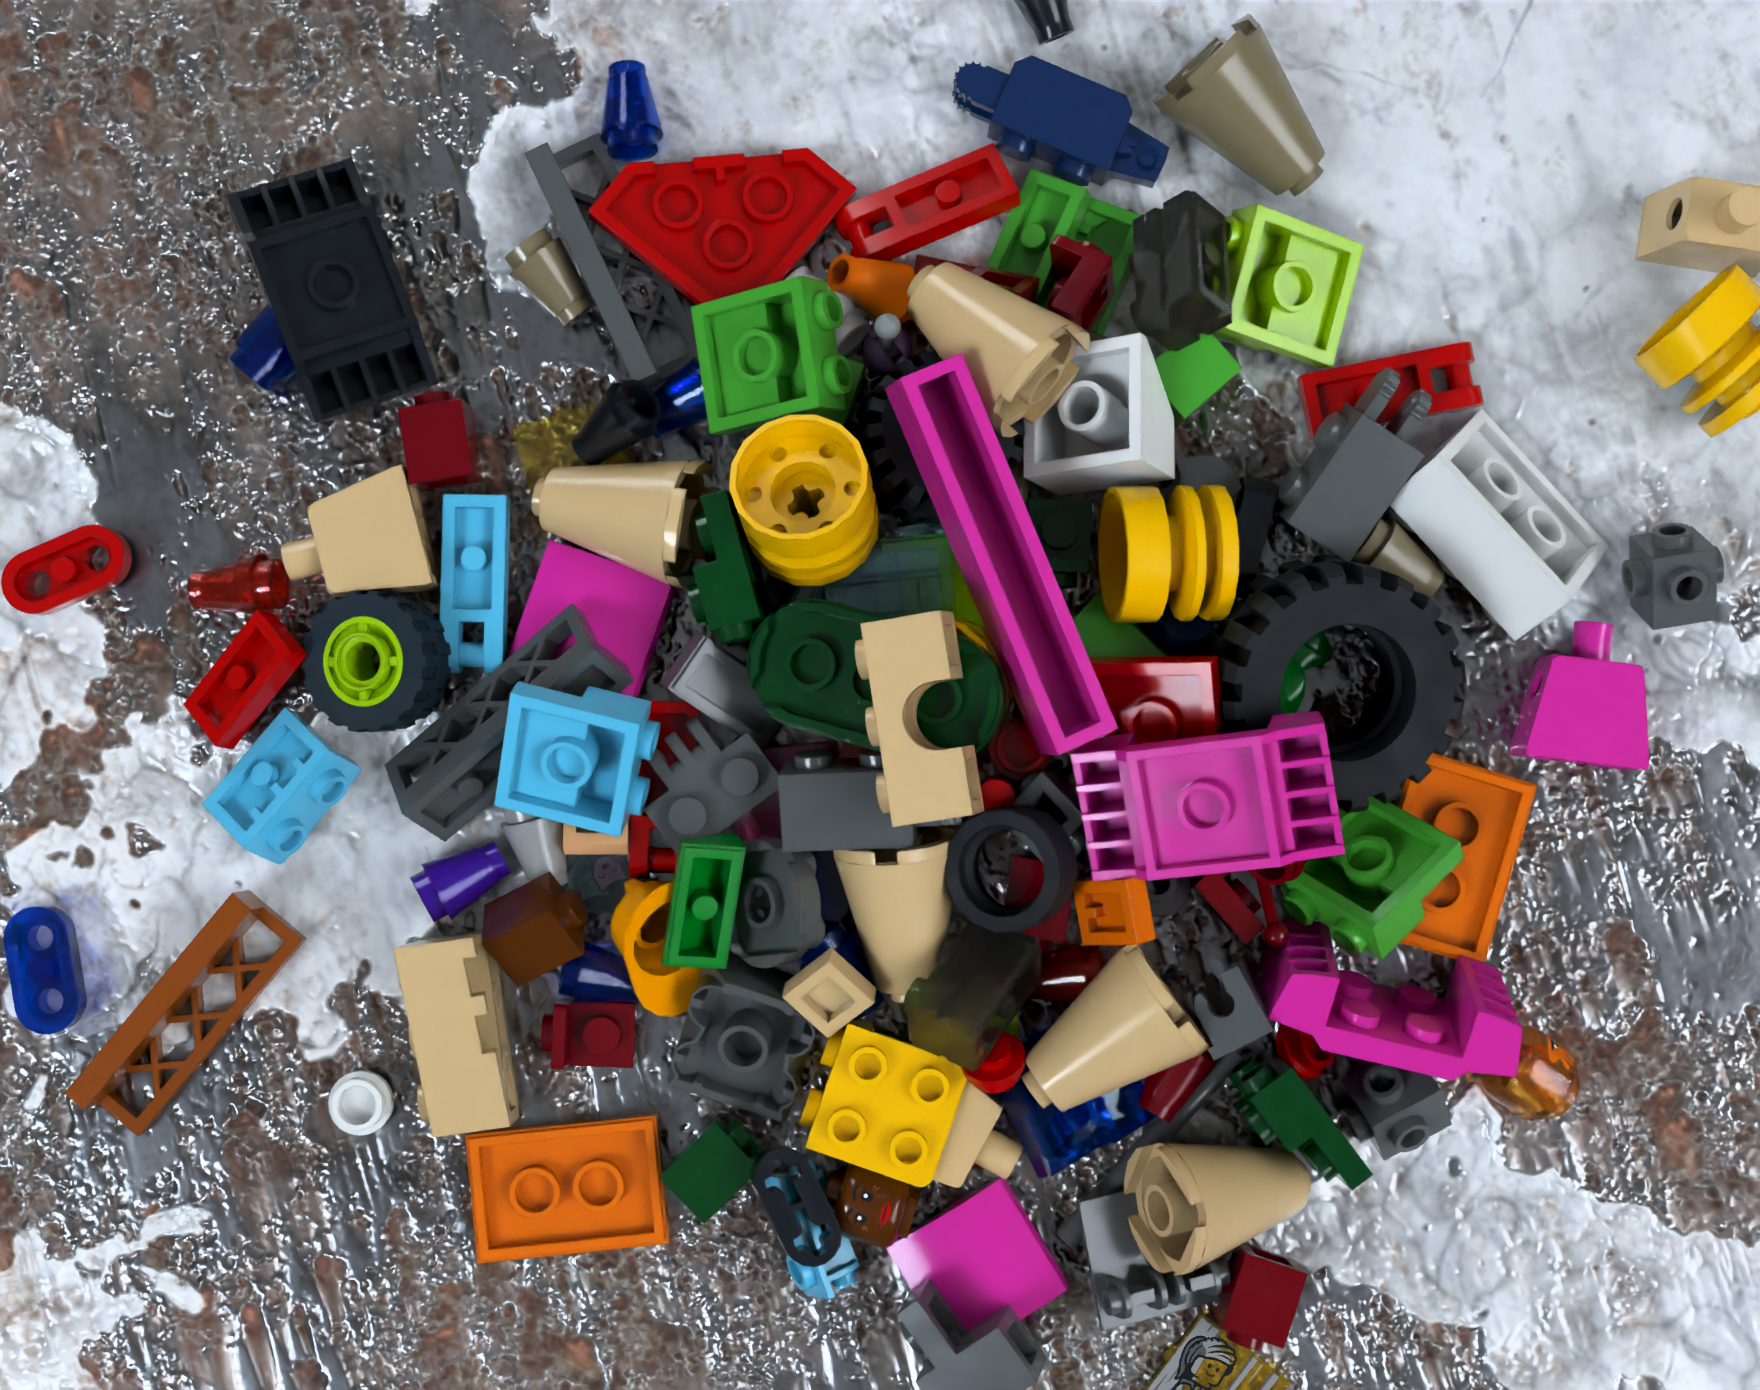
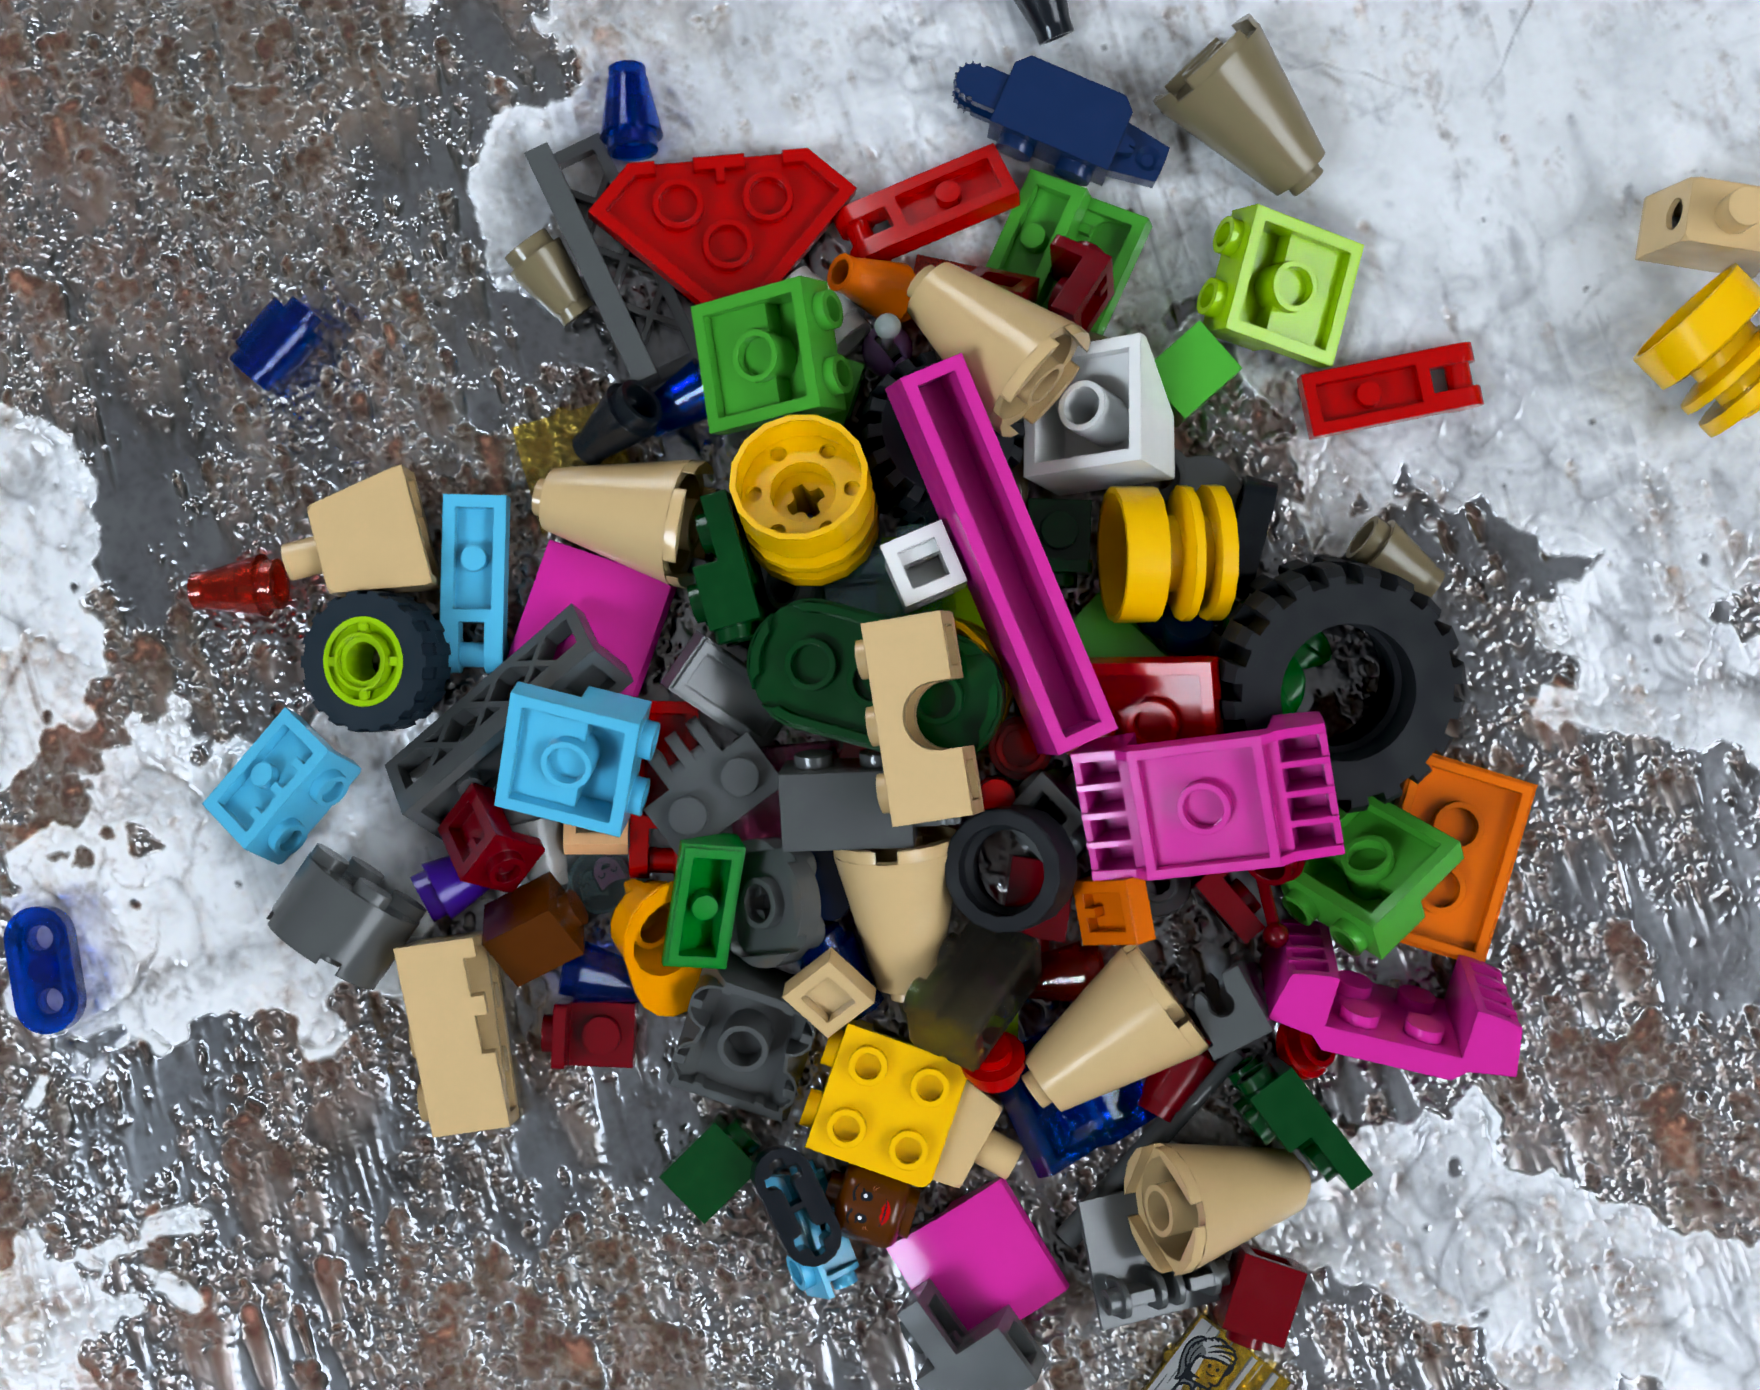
red plate [1,525,132,616] -> none
dark orange fence [64,890,307,1136] -> none
red plate [183,609,308,749] -> none
black plate [227,157,439,426] -> none
white plate [328,1070,394,1136] -> none
dark red brick [397,391,484,492] -> none
orange tile [465,1113,670,1264] -> none
clear smoke brick [1128,190,1232,352] -> none
dark grey hinge [1274,367,1433,561] -> none
dark grey brick [1341,1061,1452,1161] -> none
white slope [1390,408,1610,641] -> none
clear orange head [1481,1025,1580,1122] -> none
dark pink torso [1509,621,1649,770] -> none
dark grey brick [1621,523,1724,630] -> none
none -> dark grey brick [266,843,427,990]
none -> dark red bracket [437,782,545,893]
none -> white brick [880,520,968,614]

